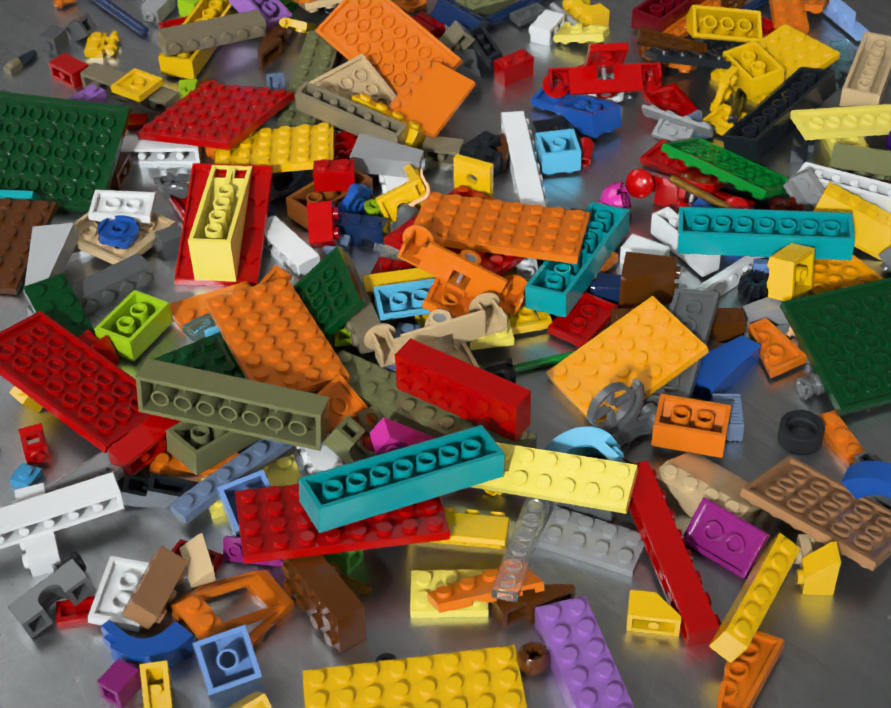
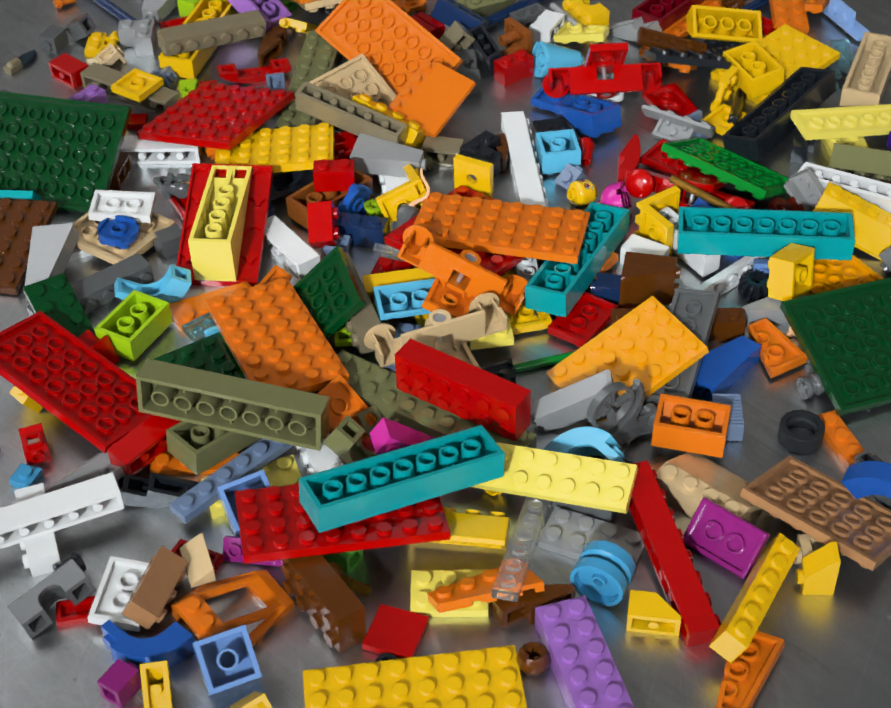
none -> tan bracket [95,44,127,67]
none -> medium azure arch [114,264,192,303]
none -> light grey brick [118,19,157,57]
none -> sand blue bracket [150,65,179,89]
none -> red slope [217,58,291,84]
none -> red tile [362,604,430,659]
none -> dark orange plate [498,17,533,56]
none -> light grey slope [531,369,621,432]
none -> medium azure cone [532,41,583,78]
none -> sand blue bracket [554,163,587,191]
none -> yellow head [567,179,597,206]
none -> dark azure wheel [570,540,636,606]
none -> light grey slope [609,17,662,42]
none -> red slope [618,134,641,185]
none -> yellow bracket [634,185,681,256]

